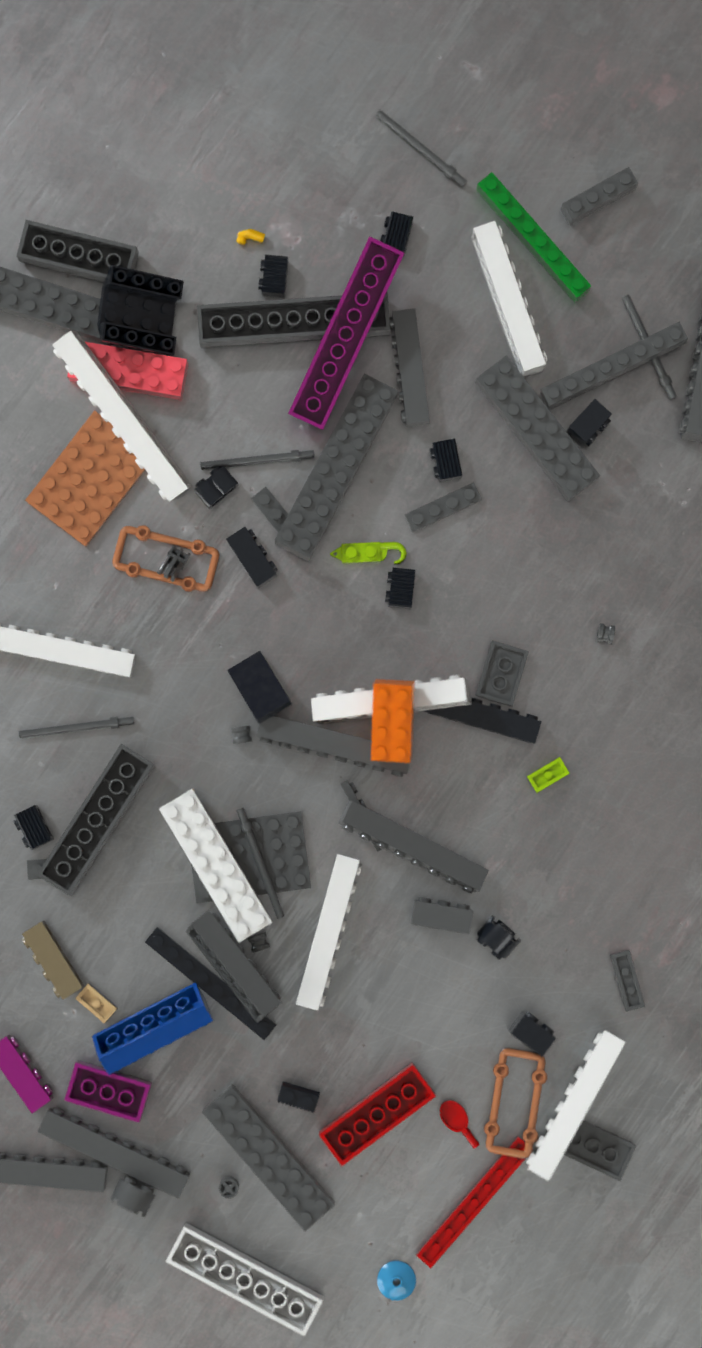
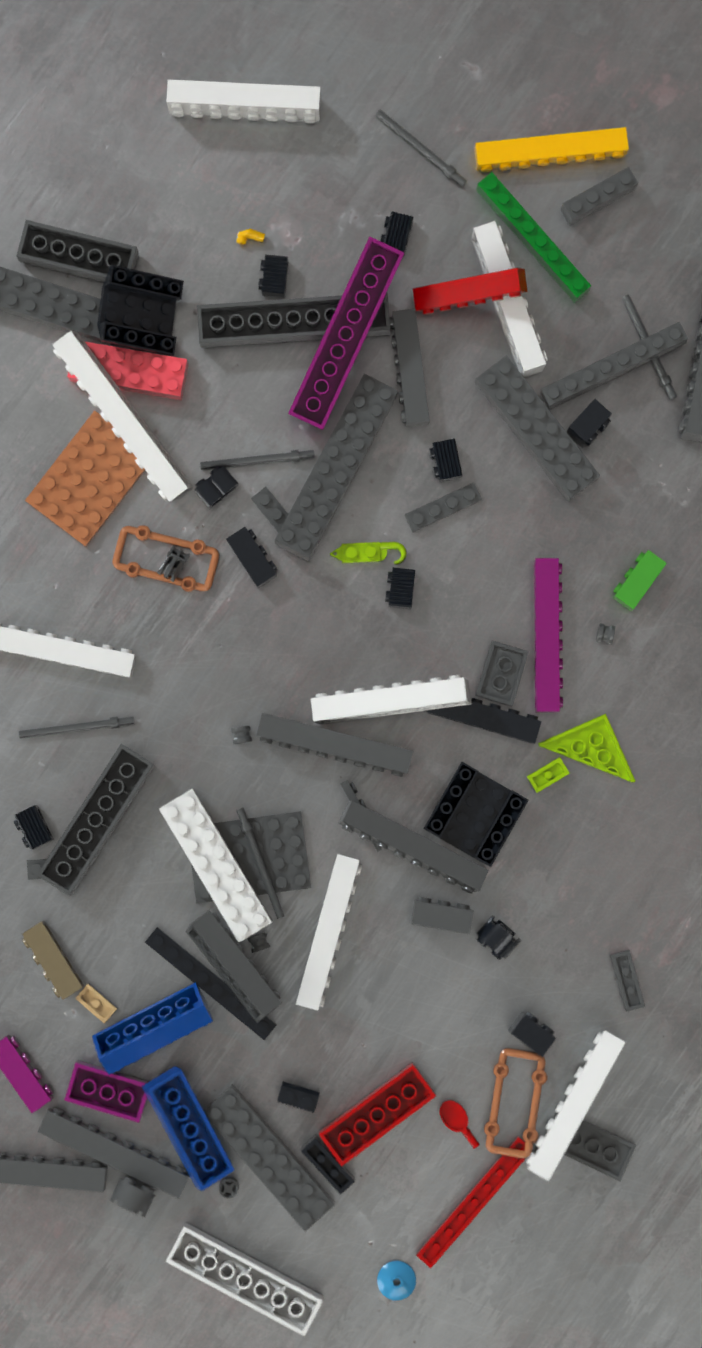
black tile [227,651,292,724] -> none
orange brick [371,679,415,763] -> none
none -> blue brick [142,1066,235,1191]
none -> white brick [167,80,321,123]
none -> black brick [301,1135,355,1195]
none -> red brick [413,268,528,315]
none -> black slope [423,762,529,867]
none -> yellow brick [474,127,629,172]
none -> magenta brick [534,558,563,713]
none -> lime tile [538,714,636,783]
none -> bright green brick [613,550,667,611]

